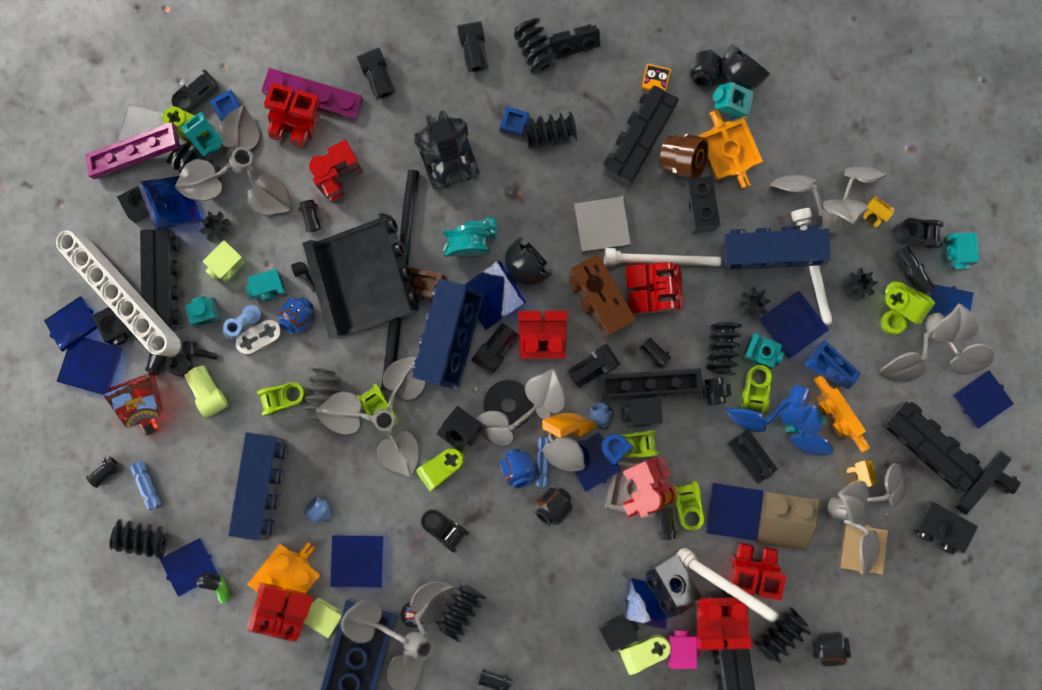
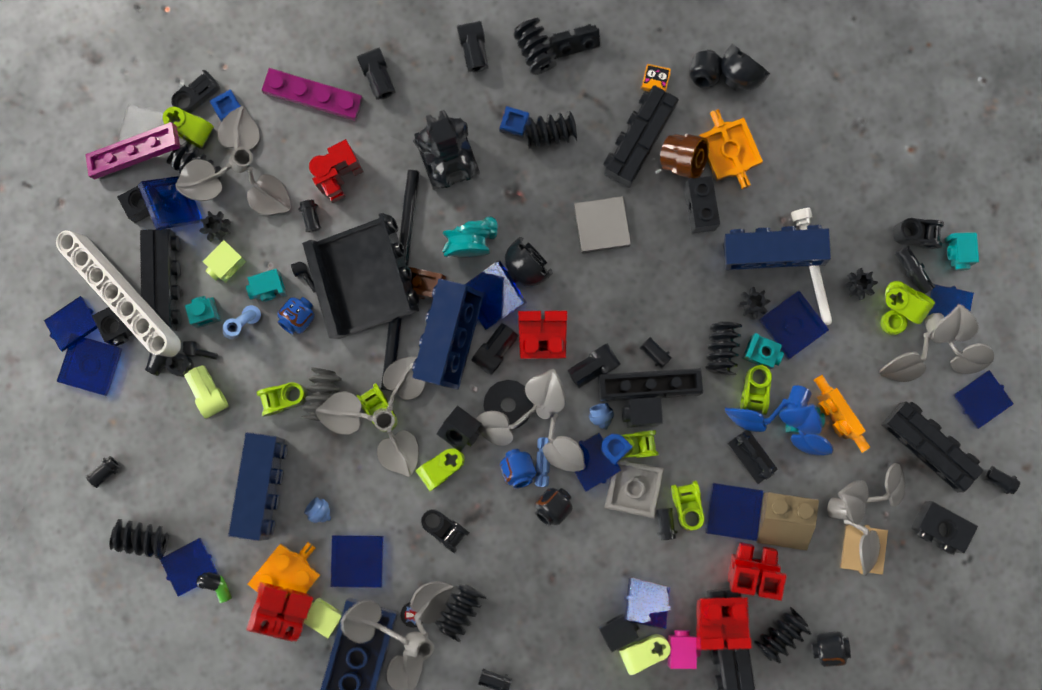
torso [103,371,164,436] -> none
medium blue axle [130,461,161,510] -> none
teal brick [181,112,224,156] -> none
white beam [236,320,283,355] -> none
red hips [264,82,320,148] -> none
light orange slope [542,413,597,438] -> none
reddish brown piece [568,254,636,341] -> none
white piece [604,248,723,268] -> none
hips [623,456,676,518] -> none
red hips [626,262,684,317] -> none
black brick [642,554,702,618] -> none
white piece [677,548,778,621] -> none
black gear [700,378,732,405] -> none
teal brick [713,82,754,119] -> none
light grey plant [769,166,887,233] -> none
blue wing [805,339,861,389] -> none
yellow tile [846,458,878,487] -> none
yellow tile [863,194,894,227] -> none
black beam [955,450,1012,515] -> none

